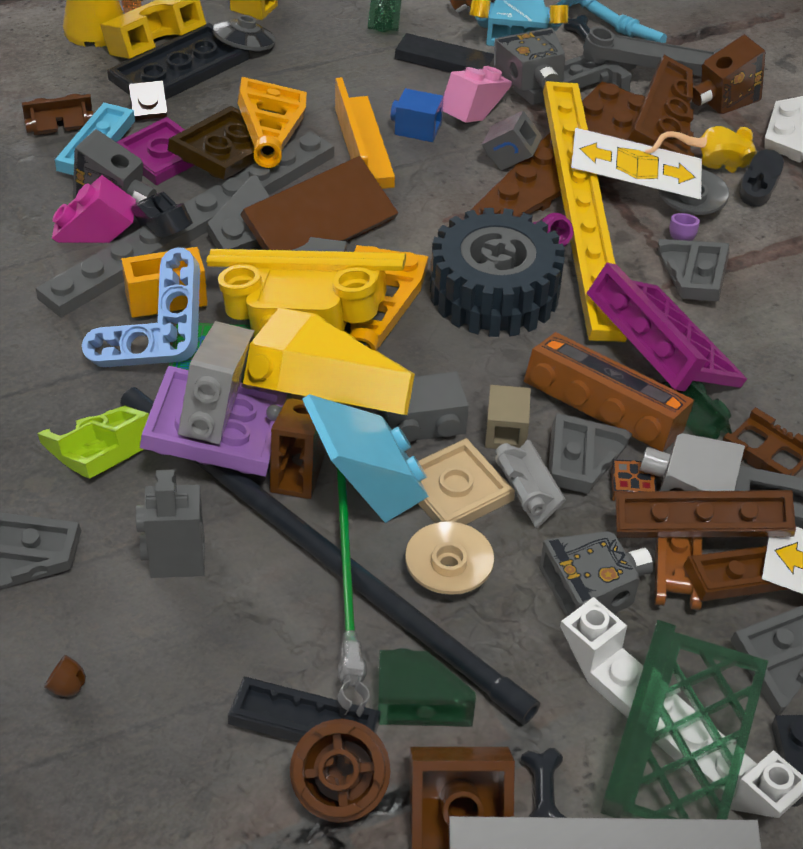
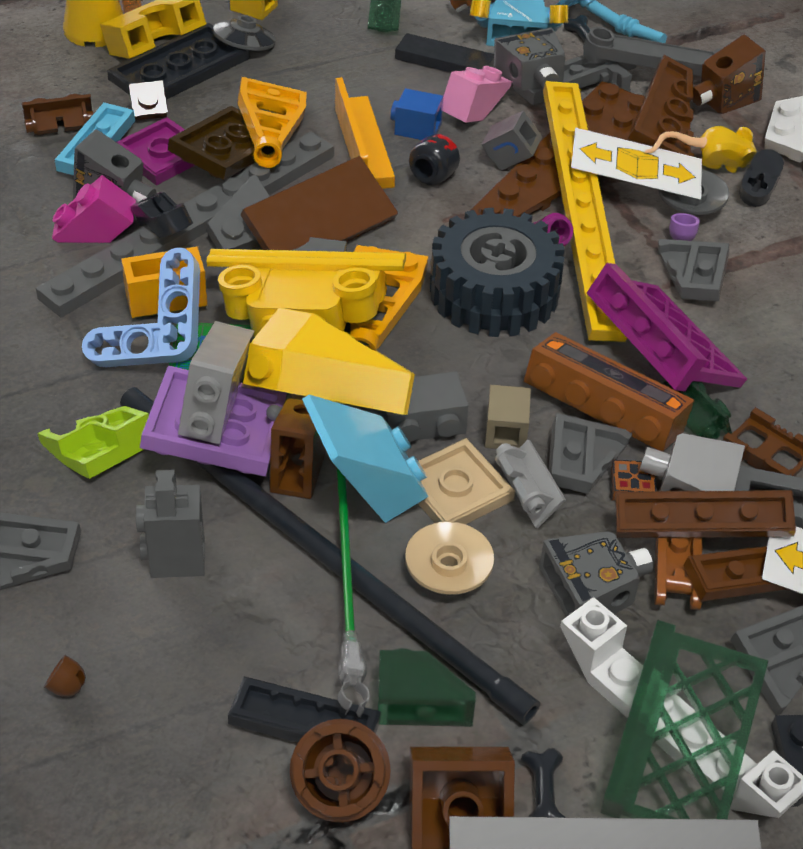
none -> black head [409,134,460,185]

